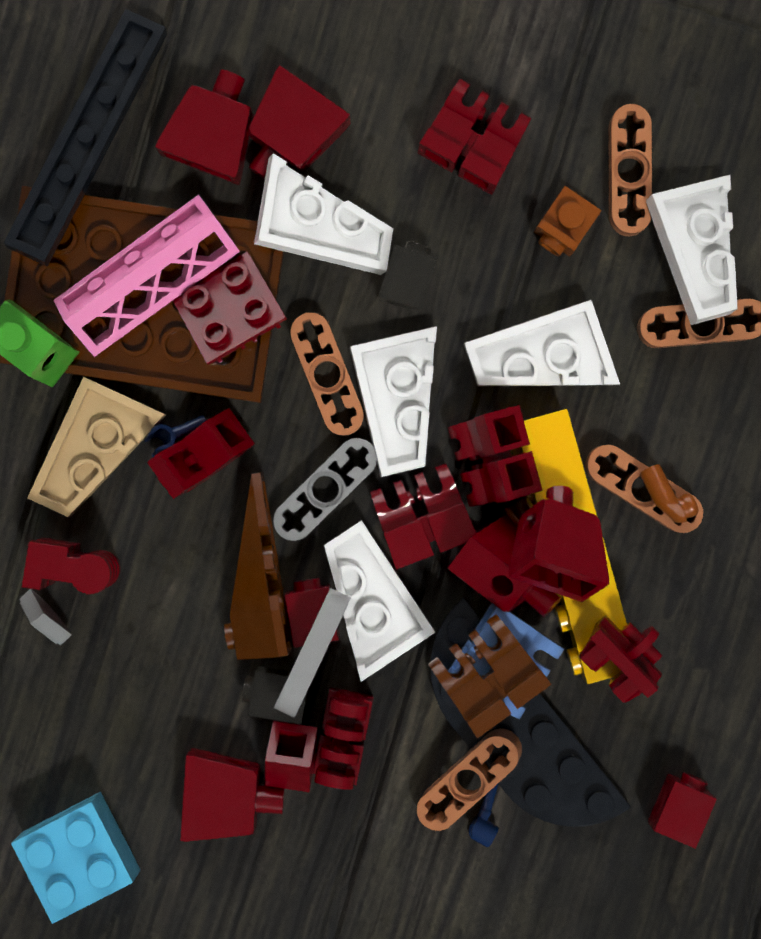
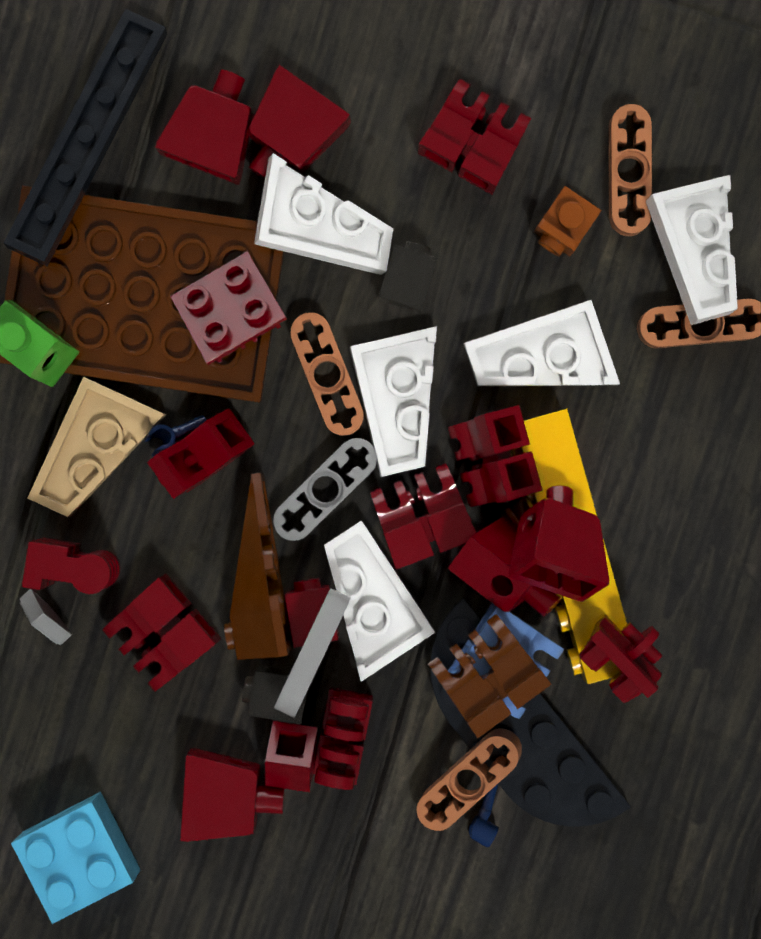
bright pink fence [53,195,240,357] -> none
nougat beam [585,445,703,533] -> none
dark orange arm [640,464,699,523] -> none
dark red brick [647,772,717,849] -> none
none -> dark red legs [102,573,222,692]

